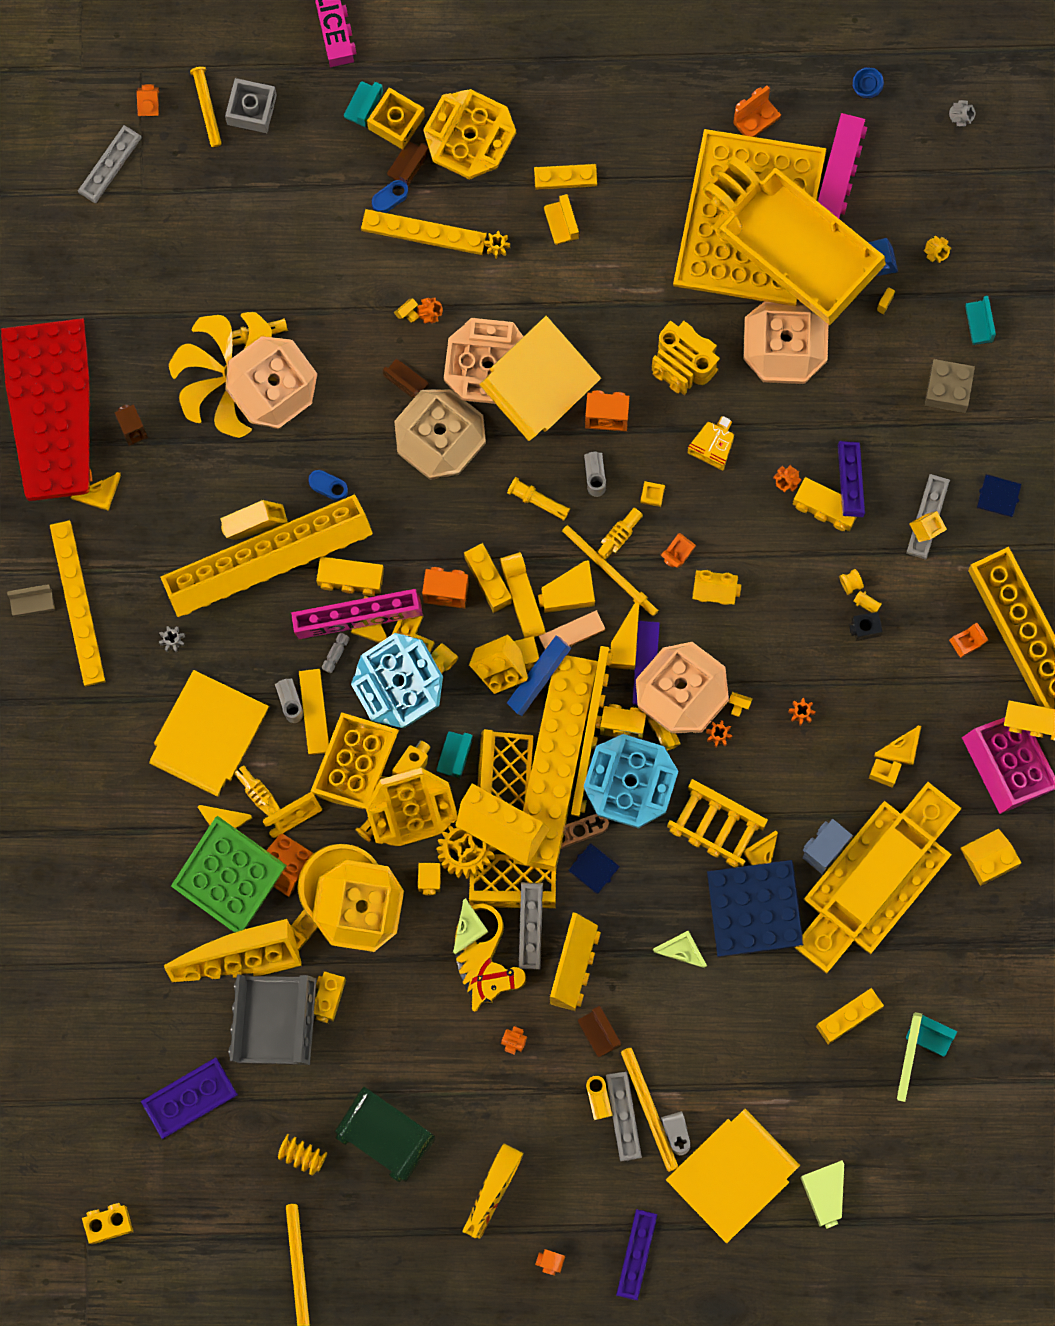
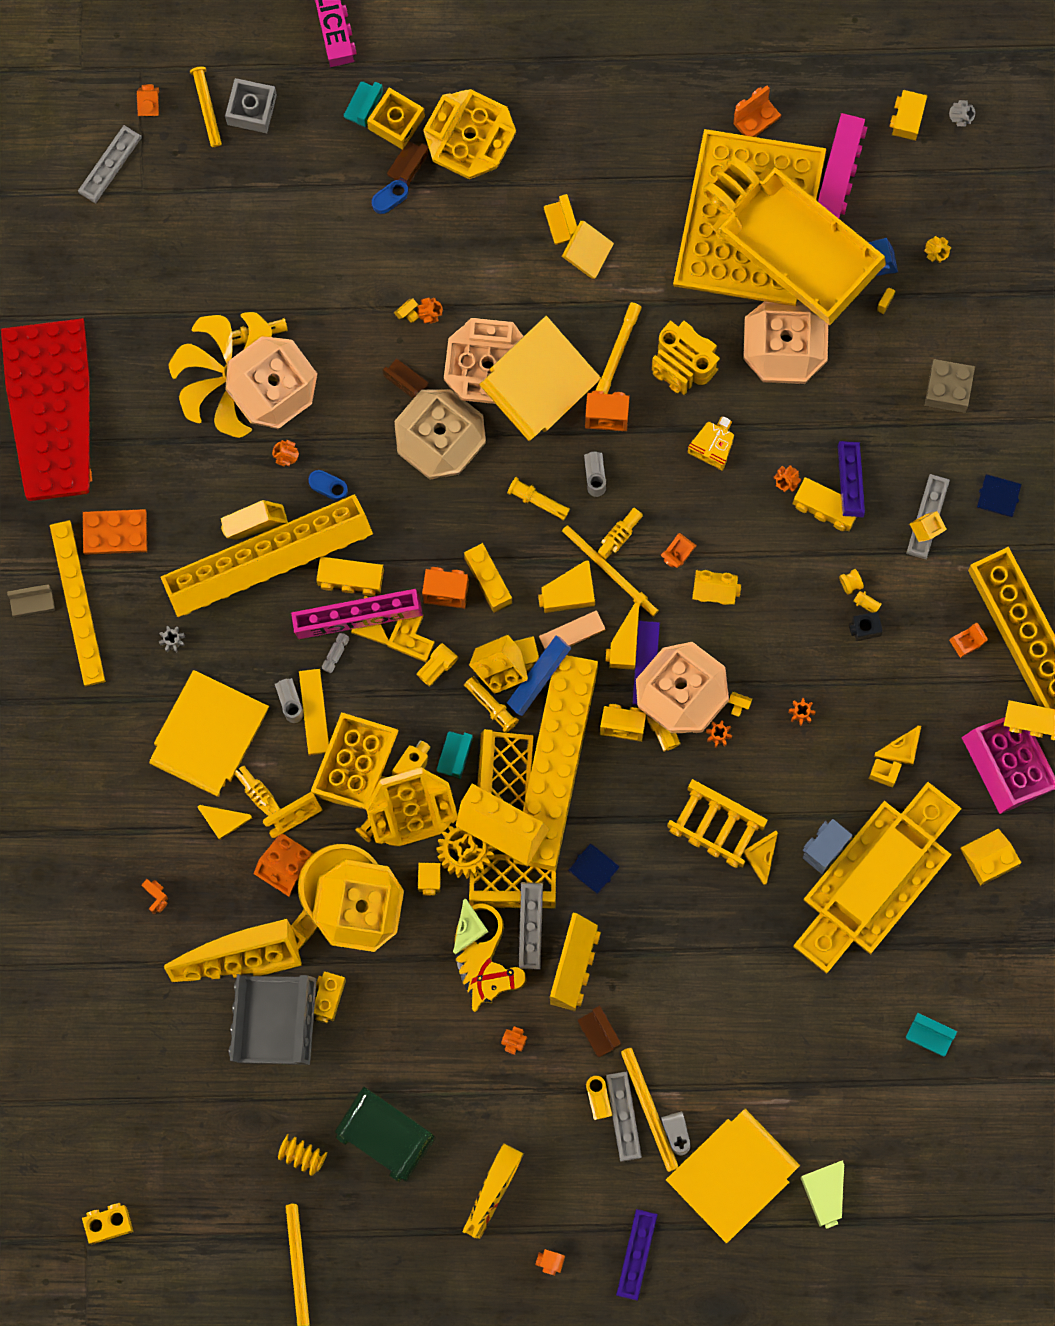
yellow tile [71,472,121,511] -> none
reddish brown brick [114,404,148,446] -> none
dark purple tile [141,1058,238,1140] -> none
bright green plate [171,816,287,932] -> none
medium azure piece [351,633,443,728] -> none
yellow plate [361,209,487,255] -> none
yellow gear [484,231,510,258] -> none
yellow beam [500,552,546,638] -> none
yellow plate [534,164,597,190] -> none
medium nougat beam [561,814,609,849] -> none
yellow plate [571,646,613,817] -> none
medium azure piece [583,734,678,828] -> none
yellow tile [640,481,665,507] -> none
yellowish green tile [653,931,707,968] -> none
dark blue plate [707,860,804,957] -> none
yellow brick [816,988,884,1045] -> none
blue hair [853,68,884,99] -> none
yellowish green tile [897,1012,922,1102] -> none
teal panel [965,296,996,345] -> none
none -> orange plate [83,509,147,555]
none -> orange bracket [142,879,168,914]
none -> orange gear [272,440,299,466]
none -> yellow pin [464,676,519,733]
none -> yellow tile [562,221,614,279]
none -> yellow piece [596,303,642,394]
none -> yellow brick [890,90,927,141]

